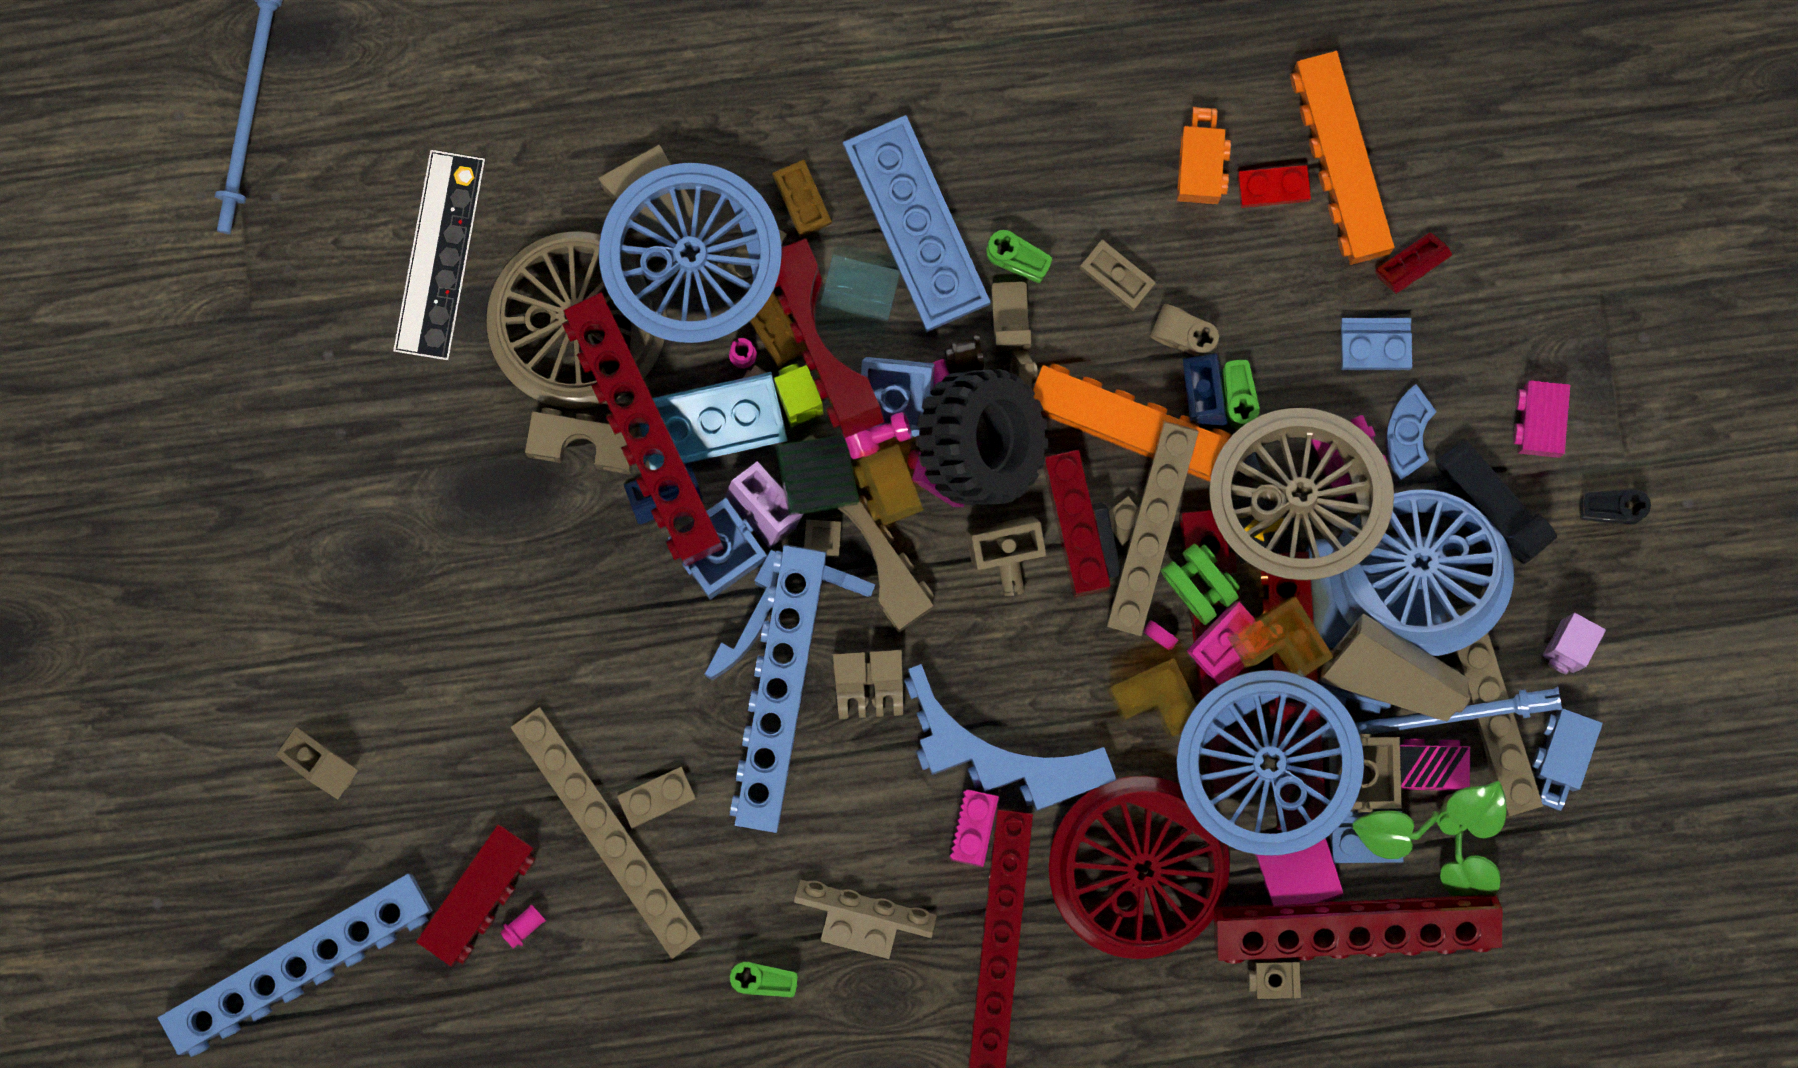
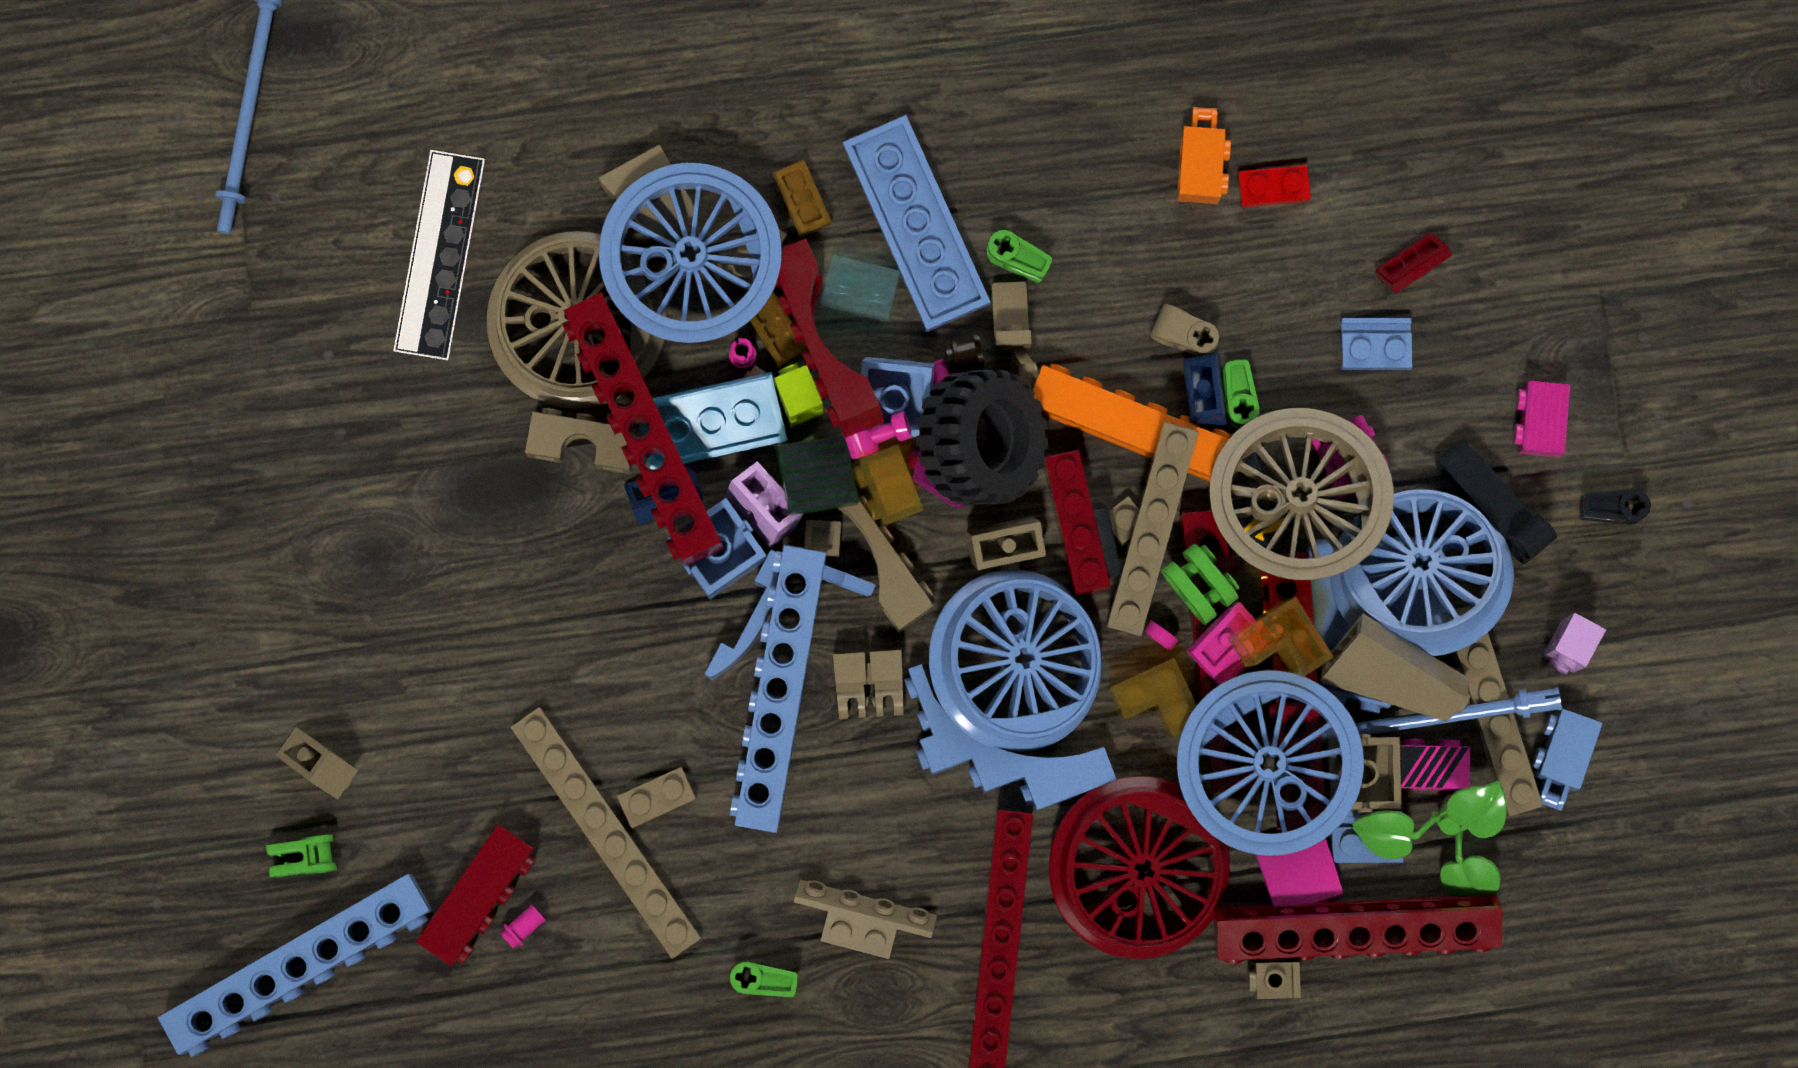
dark pink brick [949,790,999,867] -> none
dark tan plate [1080,240,1156,312] -> none
orange brick [1290,51,1395,265] -> none
medium blue tile [1386,384,1436,481] -> none
none -> bright green piece [266,835,337,878]
none -> medium blue piece [929,569,1102,752]

